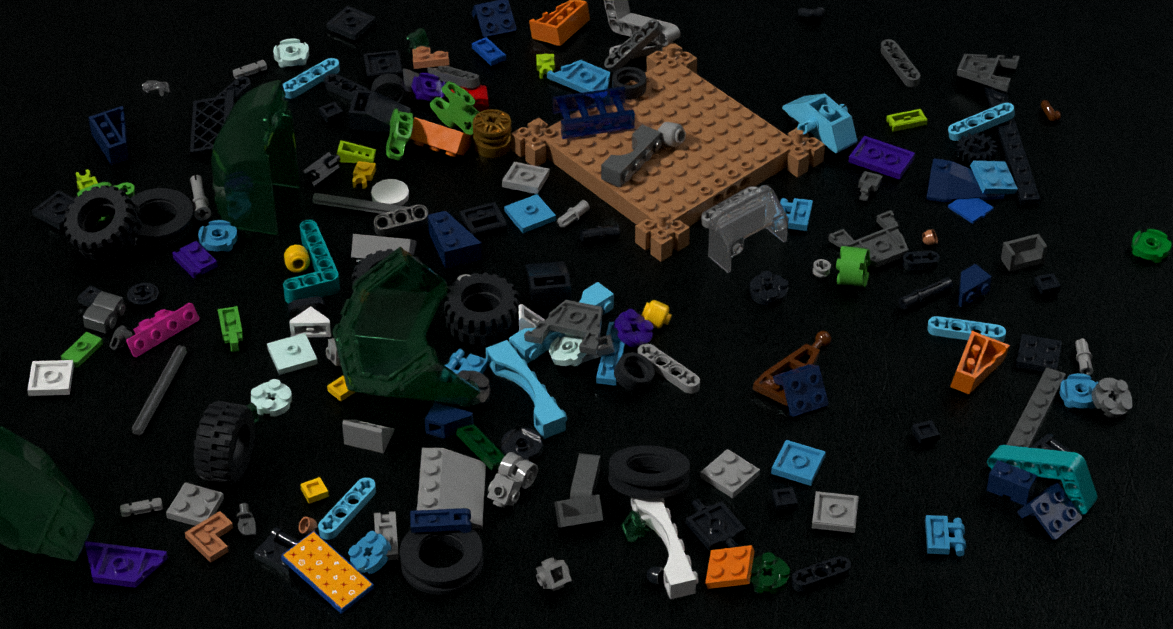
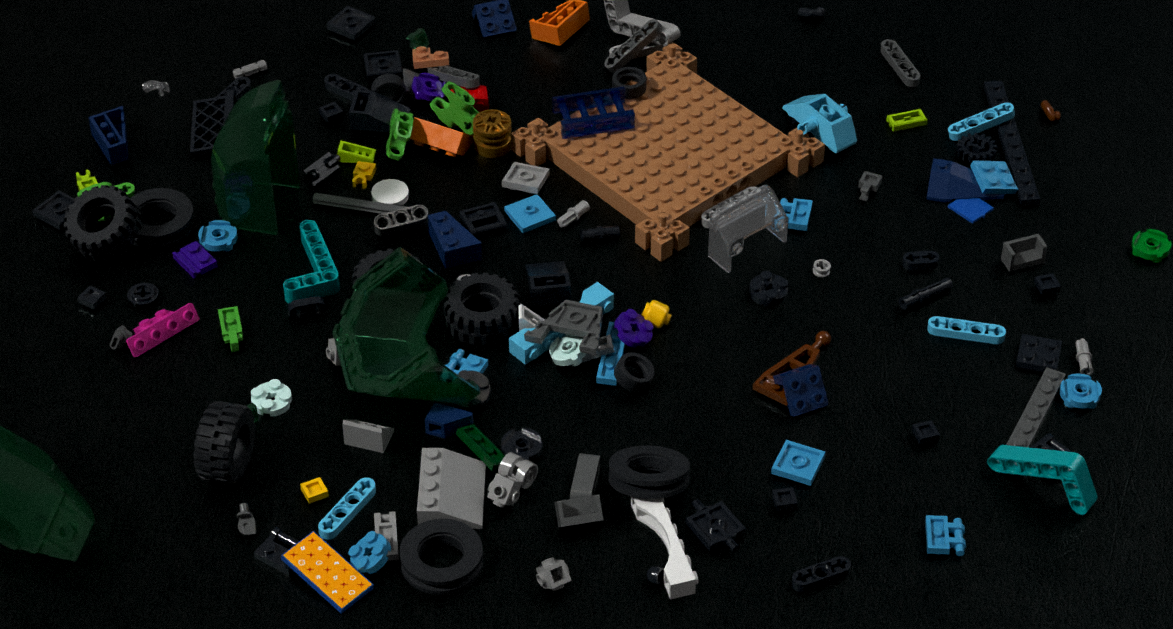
white plate [27,360,74,396] -> none
bright green plate [61,332,103,368] -> none
dark grey brick [83,291,126,334] -> none
dark purple wing [85,541,168,588] -> none
light grey axle [120,498,163,517] -> none
dark grey axle [132,345,187,436] -> none
light grey plate [166,483,224,526] -> none
nougat plate [185,511,233,562] -> none
light grey pin [190,175,211,221] -> none
light aqua plate [267,333,318,375] -> none
light aqua plate [273,39,309,67] -> none
medium azure beam [282,58,340,99] -> none
yellow head [284,245,310,273] -> none
white slope [290,306,331,337] -> none
nougat hinge [299,517,318,535] -> none
yellow plate [327,376,357,401] -> none
light grey slope [351,234,417,262] -> none
dark blue plate [410,508,472,533] -> none
blue plate [472,37,506,66] -> none
medium azure arch [486,340,567,439] -> none
lime plate [536,54,555,79] -> none
dark azure wing [547,60,610,99] -> none
dark grey arch [601,124,662,187] -> none
clear green tile [621,511,650,542] -> none
light grey beam [638,344,700,394] -> none
light grey head [658,122,686,147] -> none
light grey plate [700,449,760,498] -> none
orange plate [705,545,755,589] -> none
dark green plate [748,552,790,594] -> none
light grey plate [812,491,858,533] -> none
dark grey wing [828,210,908,268] -> none
bright green brick [836,246,870,287] -> none
dark purple plate [849,136,915,180] -> none
nougat hinge [922,229,938,245] -> none
orange wedge [950,331,1010,394] -> none
dark grey wing [957,54,1020,92] -> none
dark blue slope [958,264,992,307] -> none
dark blue brick [987,460,1037,506] -> none
dark blue bracket [1017,483,1082,540] -> none
dark grey plate [1091,378,1133,418] -> none

